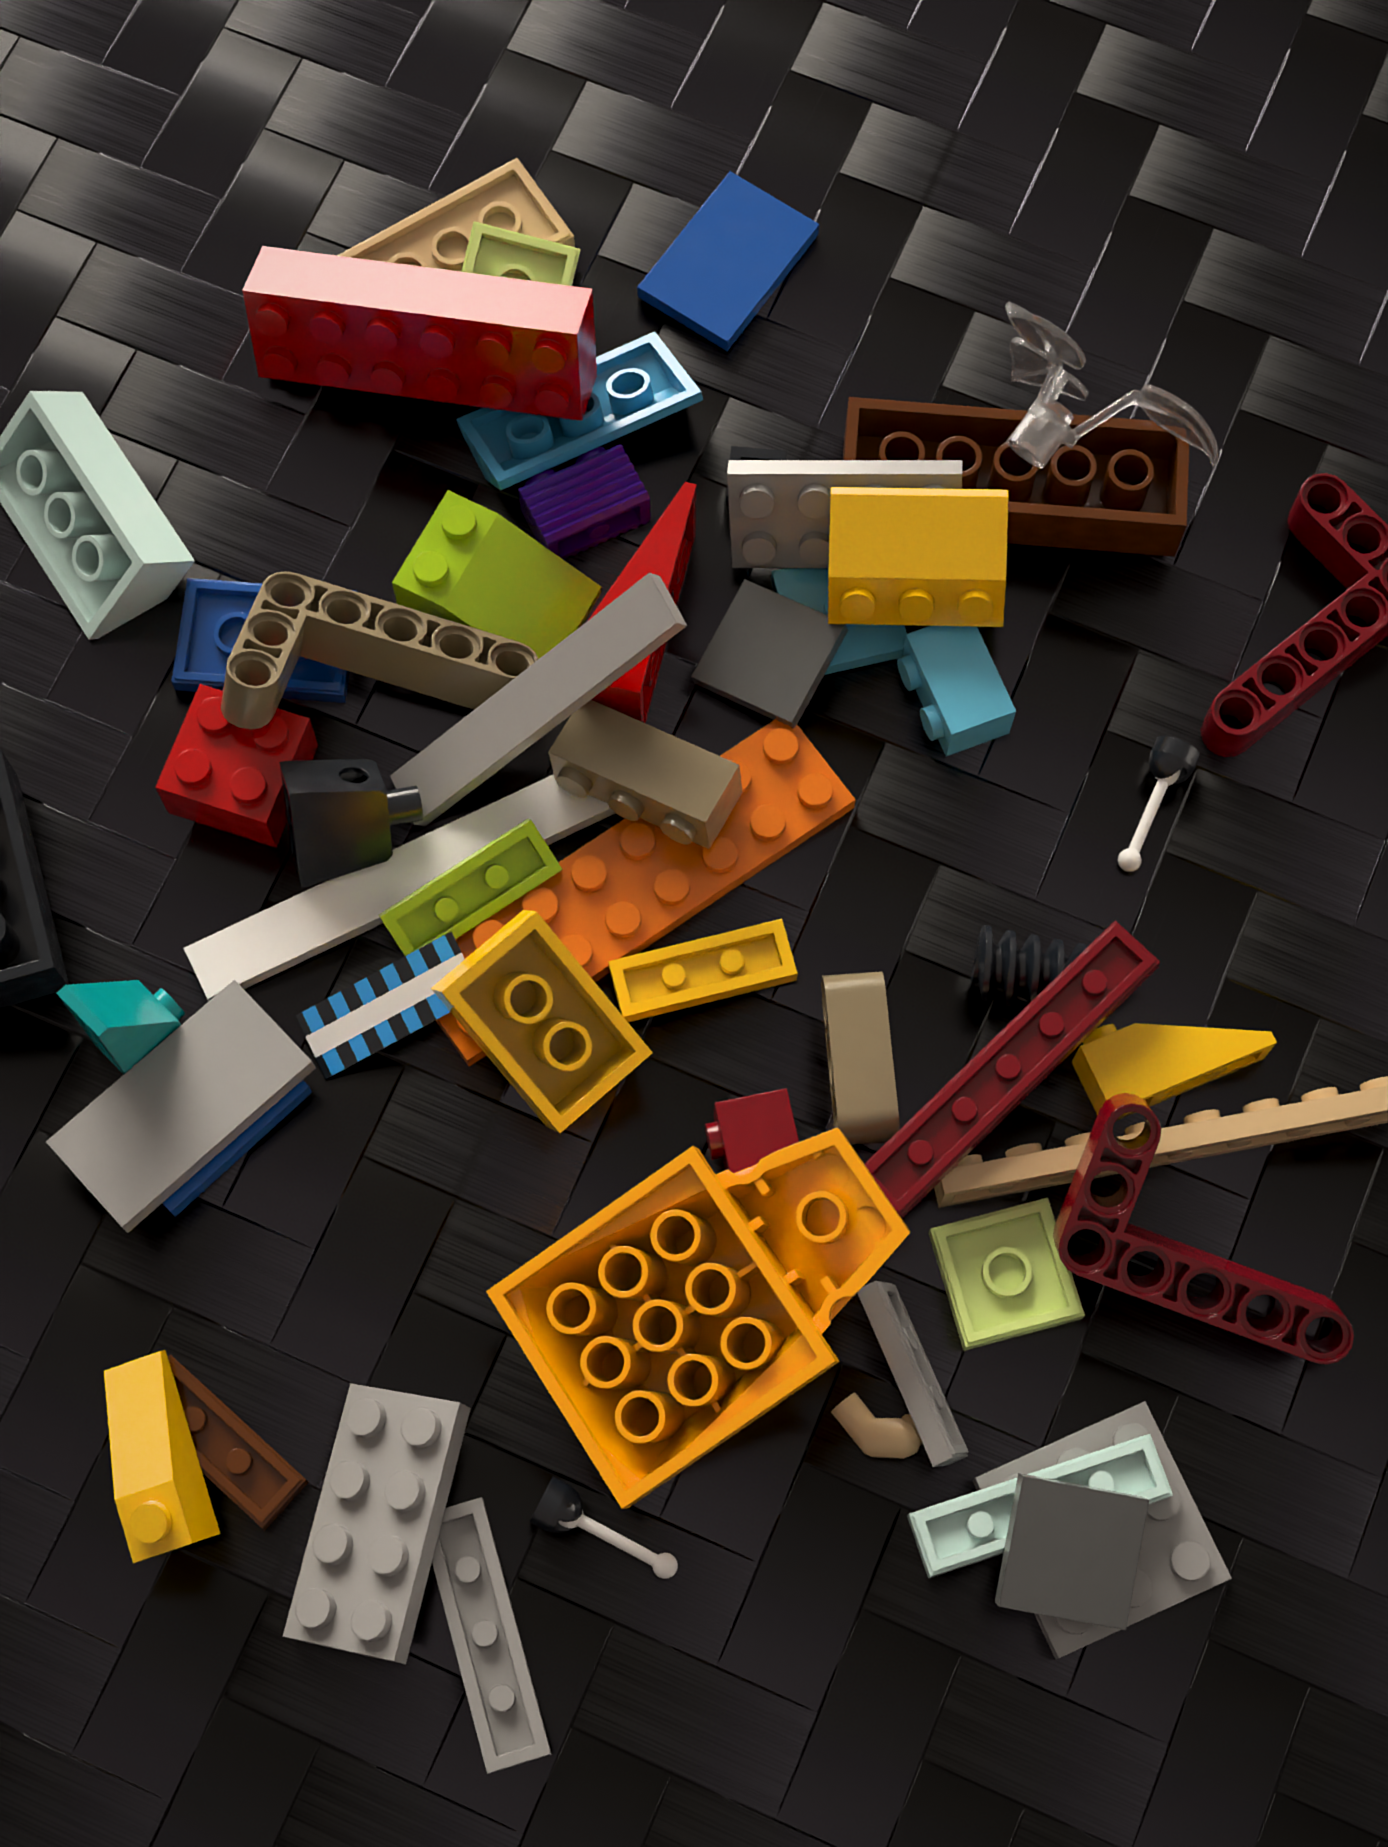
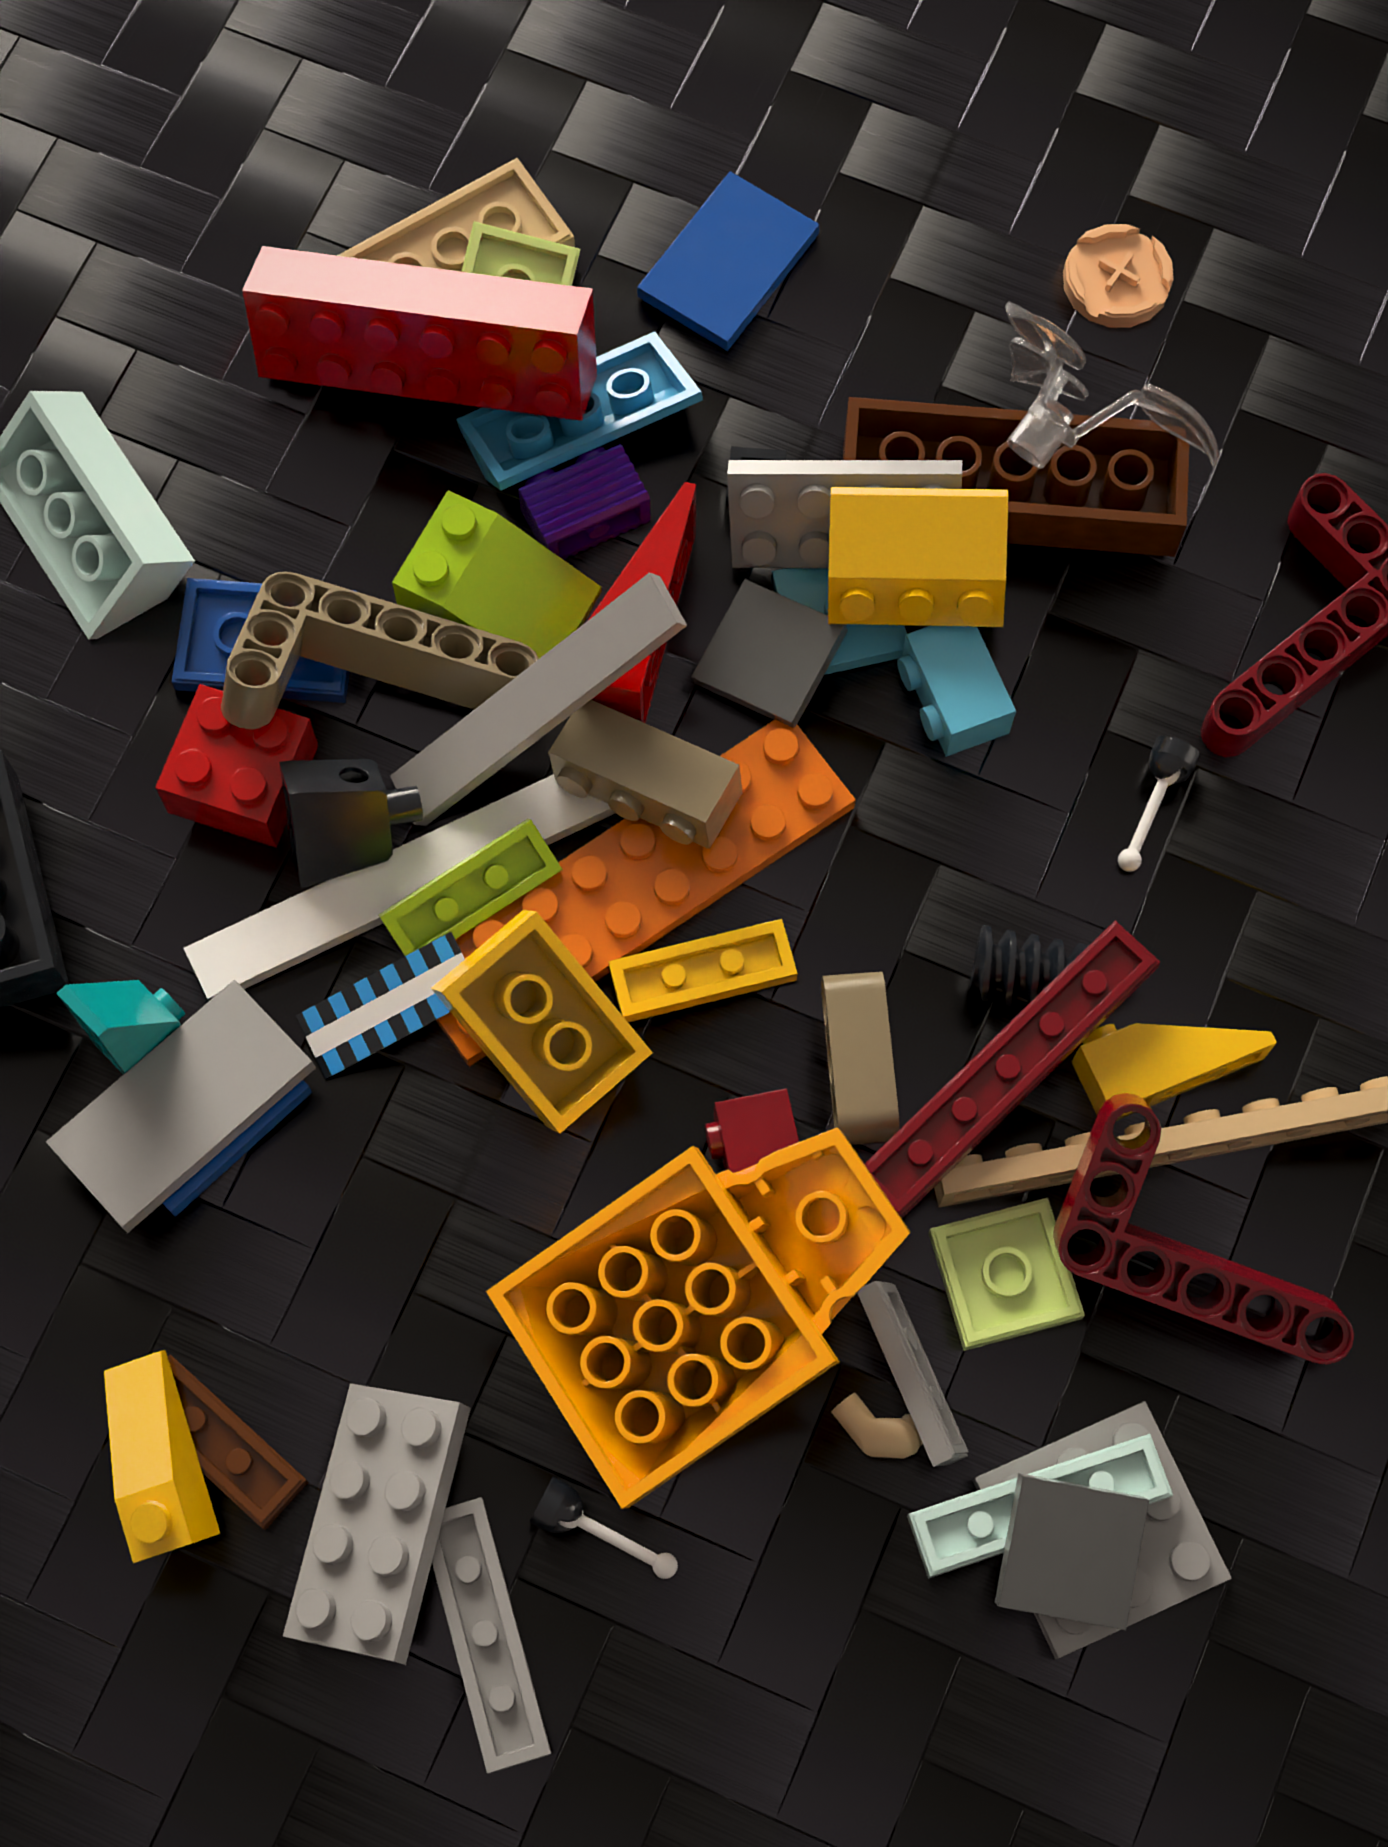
none -> light nougat tile [1063,224,1174,328]

